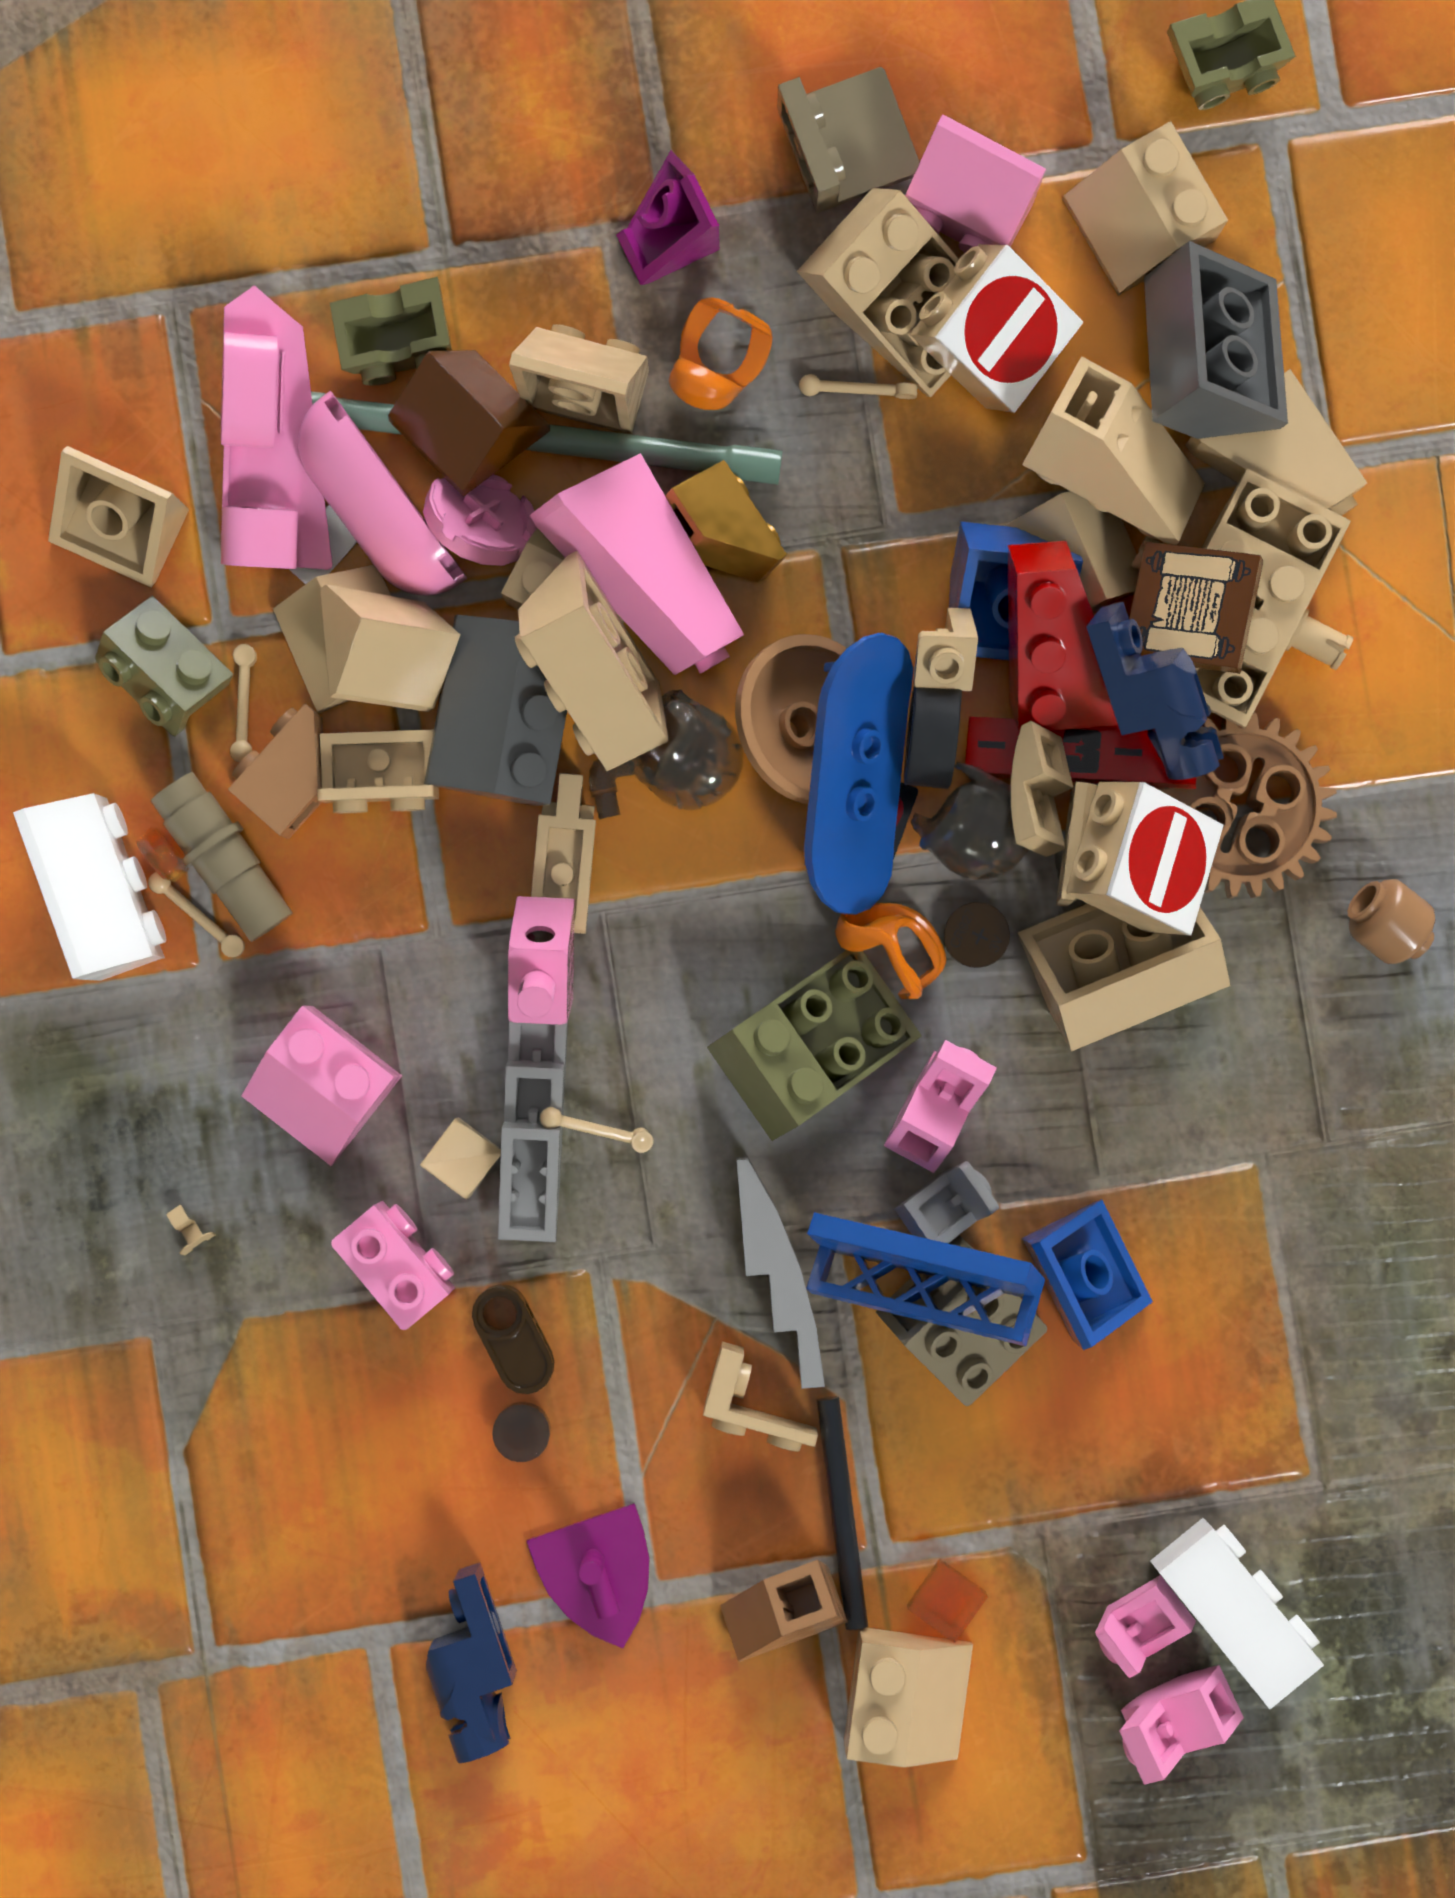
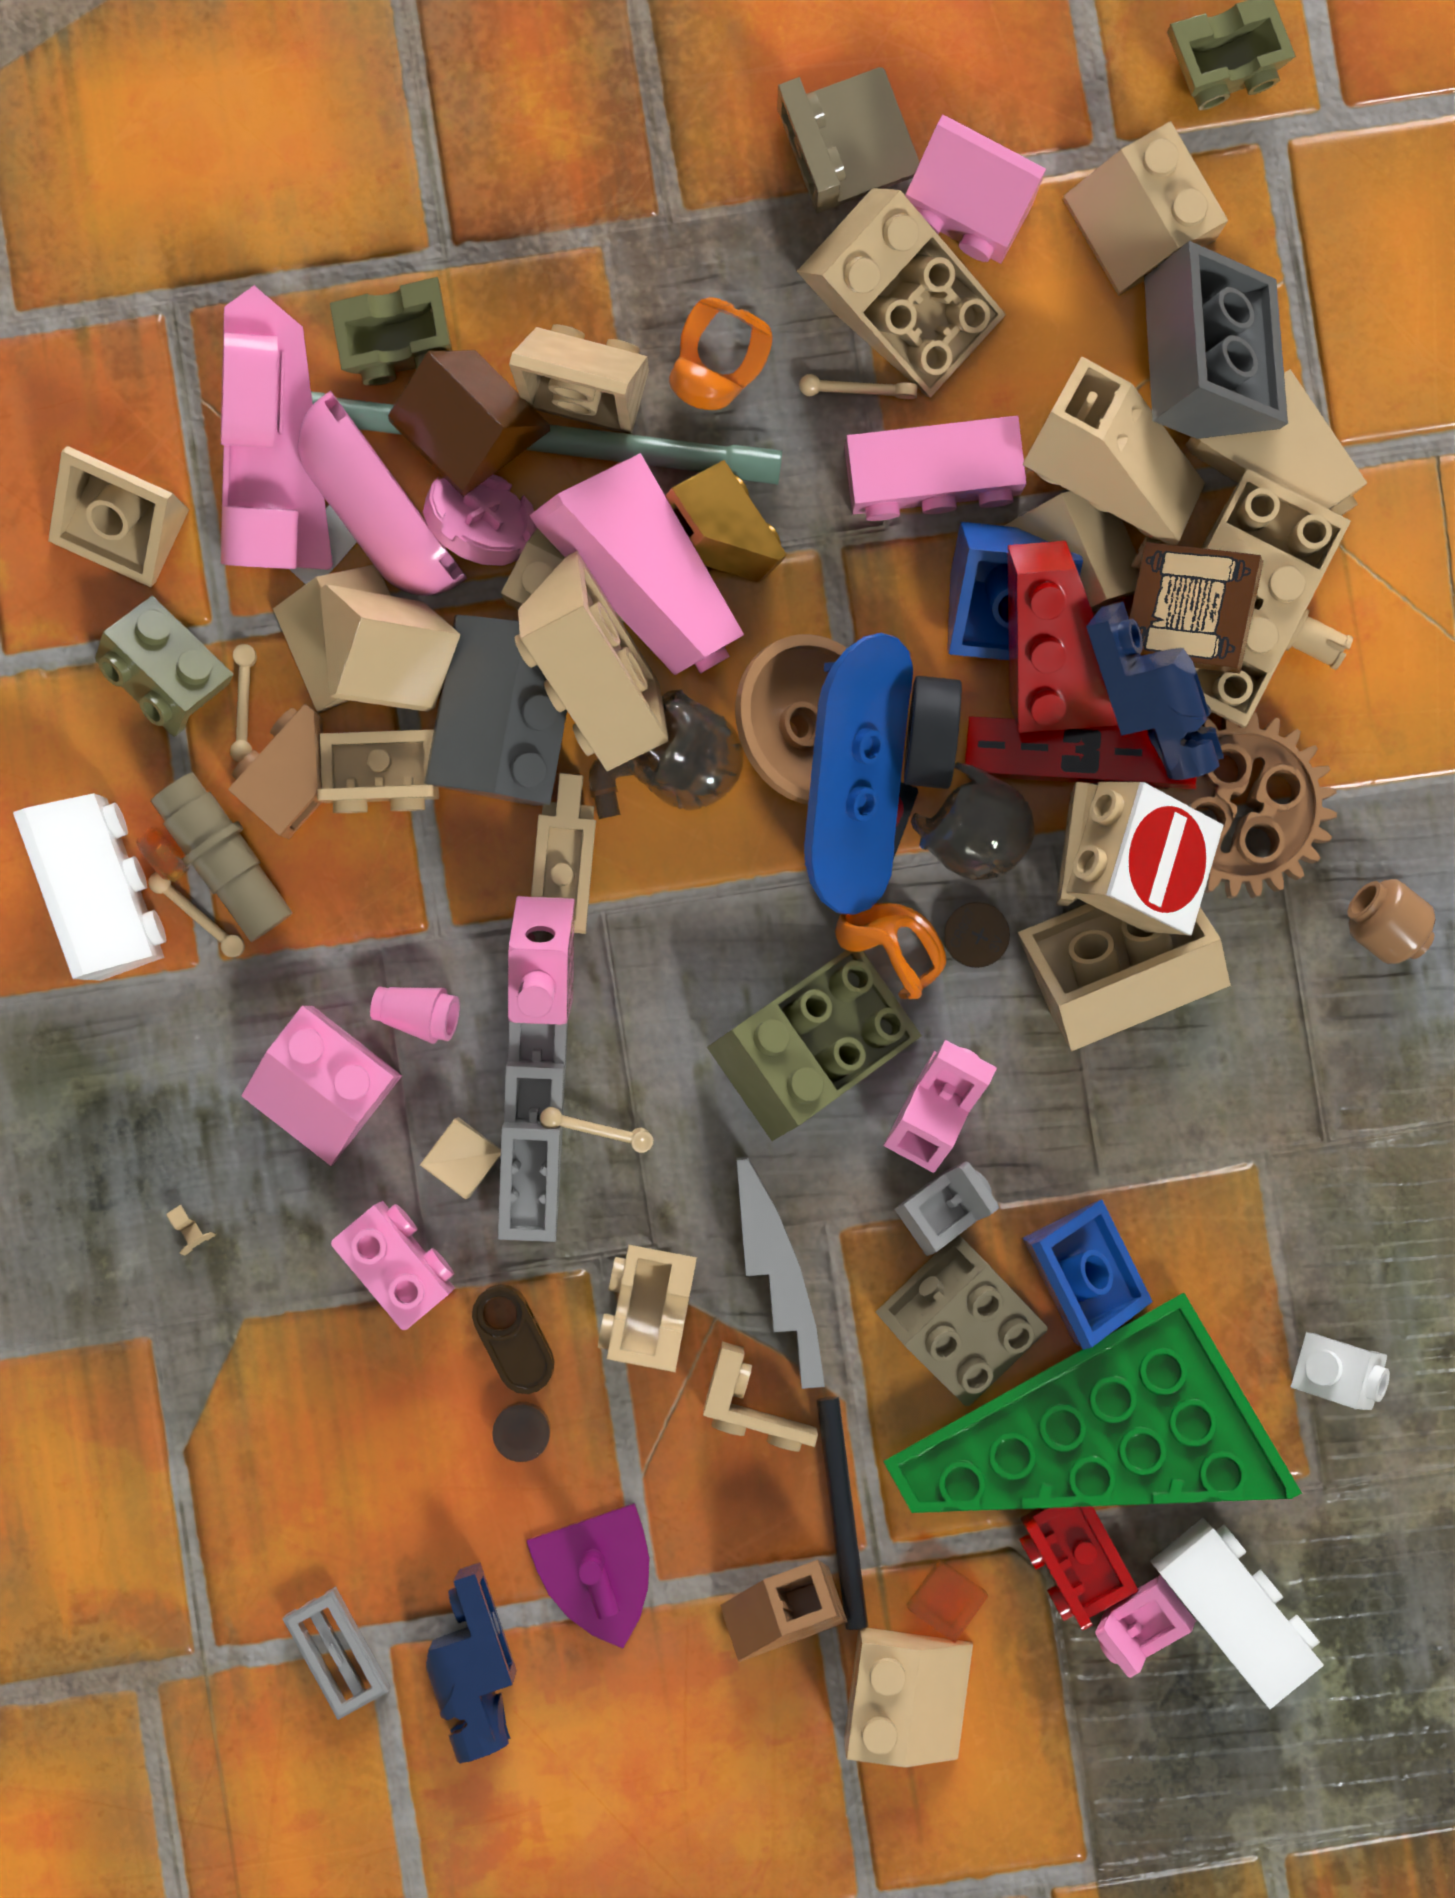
magenta slope [616,150,720,285] -> none
blue fence [806,1212,1045,1346] -> none
piece [910,244,1083,413] -> none
tan bracket [913,608,978,691] -> none
tan slope [1011,721,1073,857] -> none
bright pink brick [1119,1665,1244,1785] -> none
none -> light grey tile [283,1586,391,1720]
none -> bright pink cone [370,986,460,1044]
none -> tan cylinder [598,1245,697,1372]
none -> bright pink brick [844,416,1027,521]
none -> green wing [883,1293,1302,1513]
none -> red bracket [1019,1506,1139,1631]
none -> white bracket [1291,1332,1390,1410]

